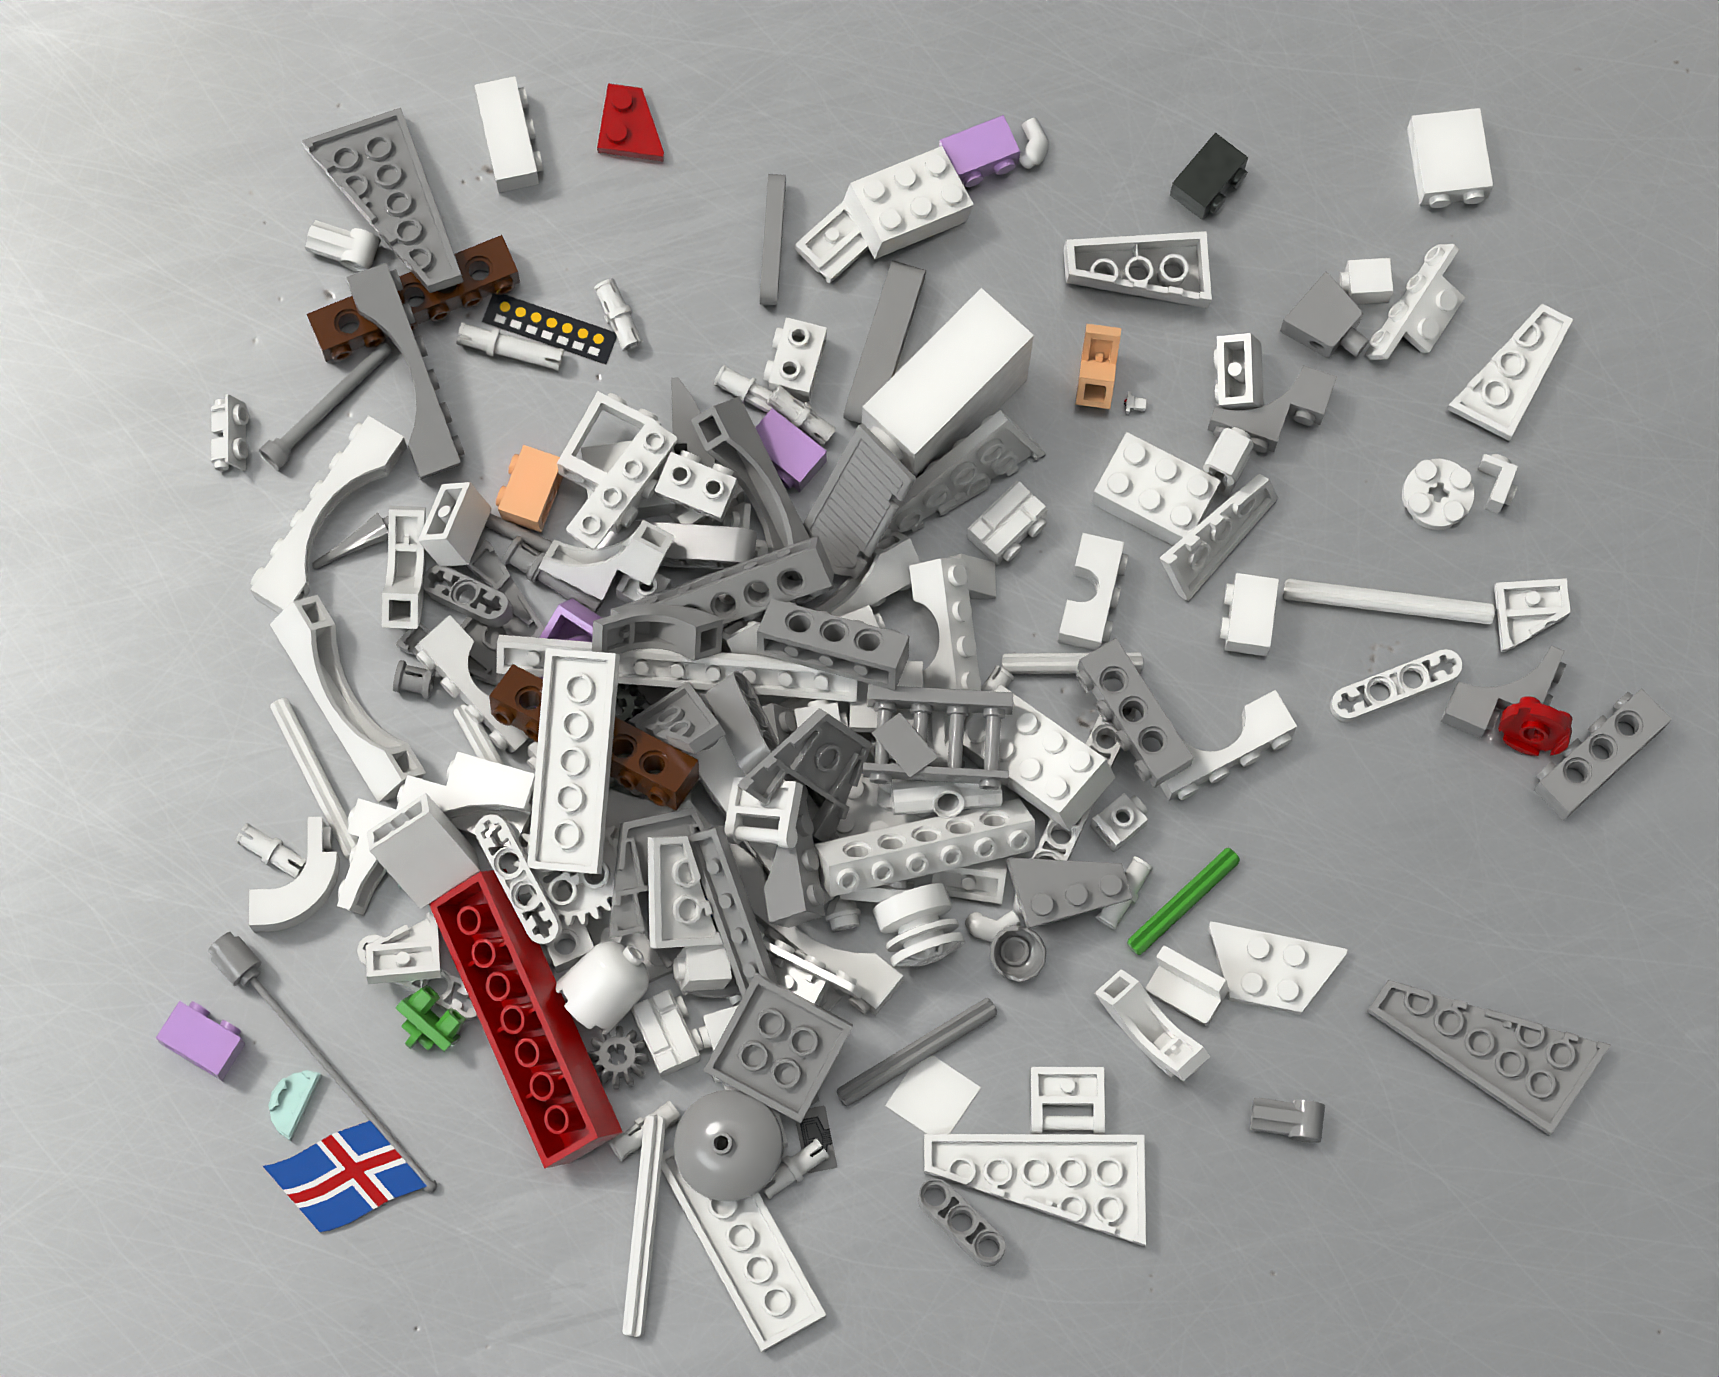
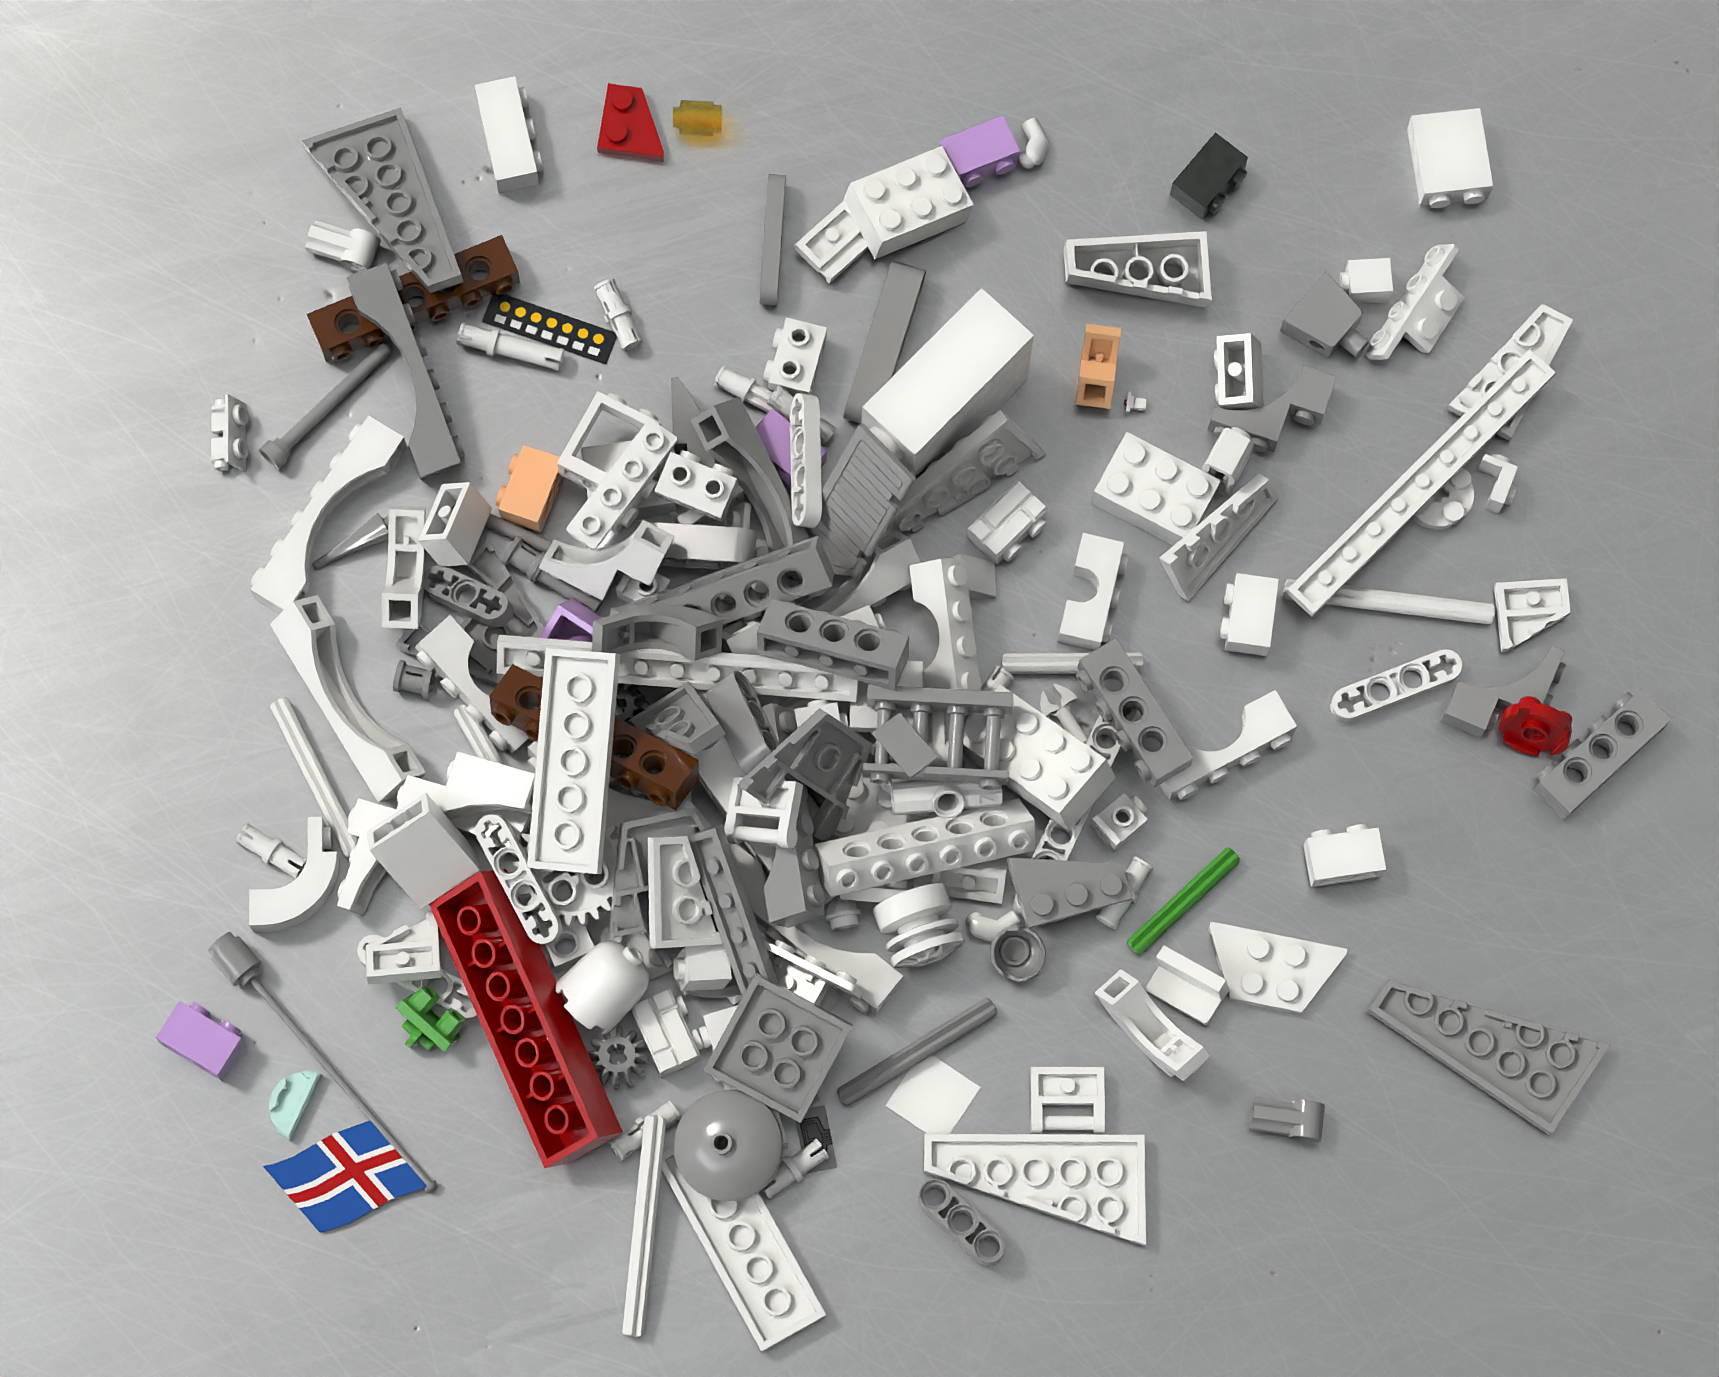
none -> clear yellow brick [673,100,722,136]
none -> white beam [790,393,822,528]
none -> white bar [1040,684,1088,744]
none -> white plate [1286,349,1556,617]
none -> white brick [1303,824,1386,887]

